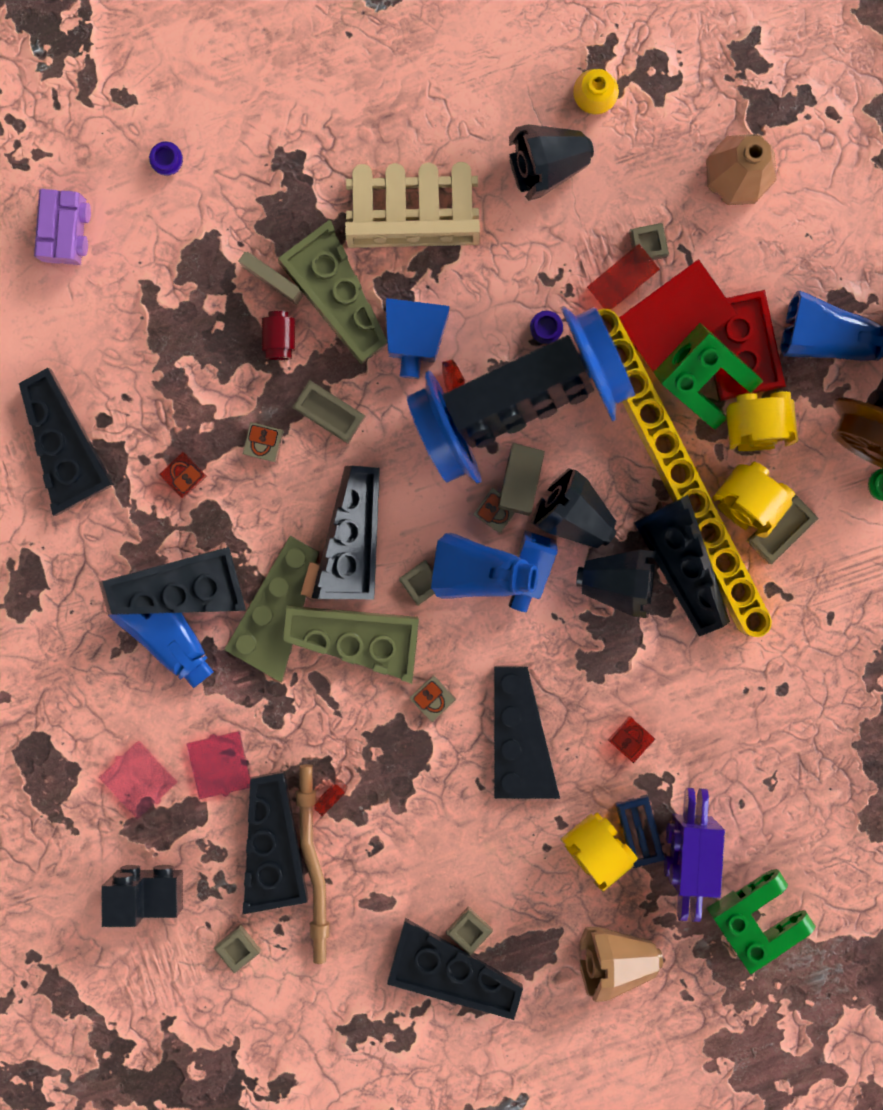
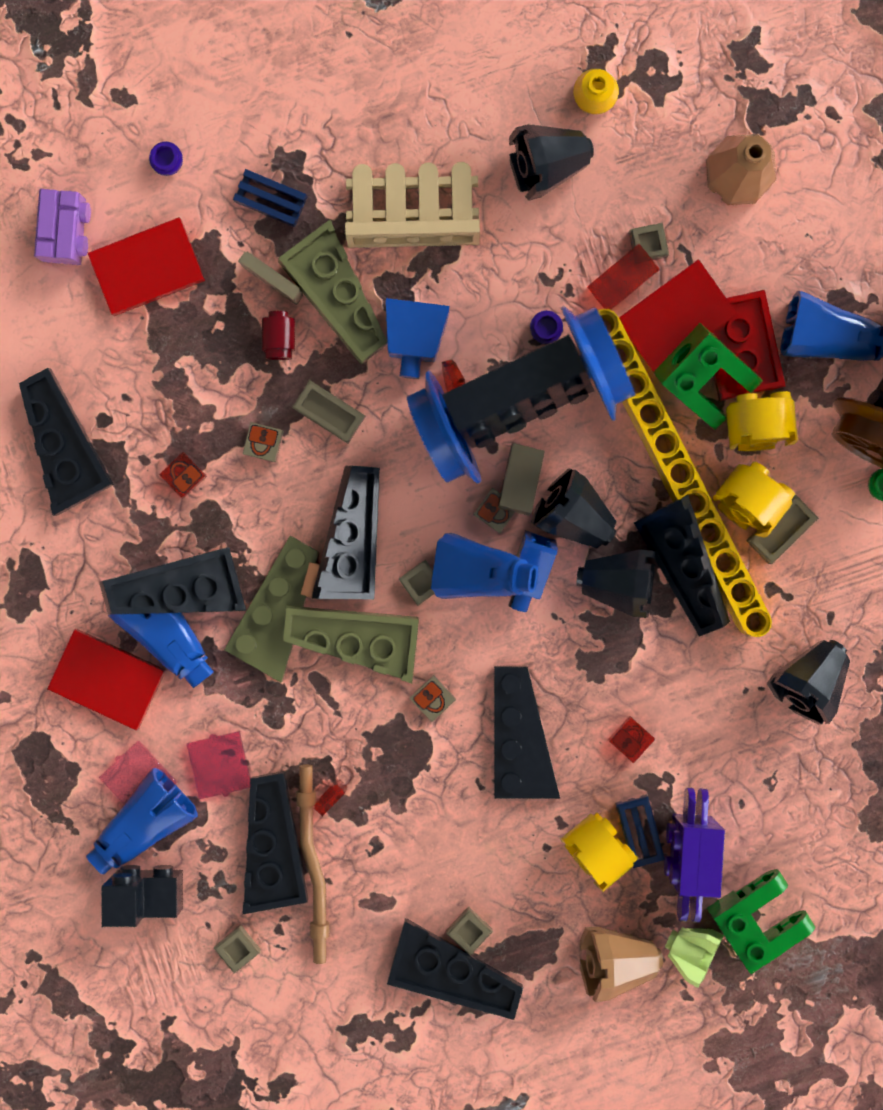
none -> red tile [47,629,166,731]
none -> blue piece [86,768,198,875]
none -> red tile [88,217,206,316]
none -> dark blue tile [233,169,307,227]
none -> yellowish green brick [665,927,724,988]
none -> black cone [767,640,850,725]

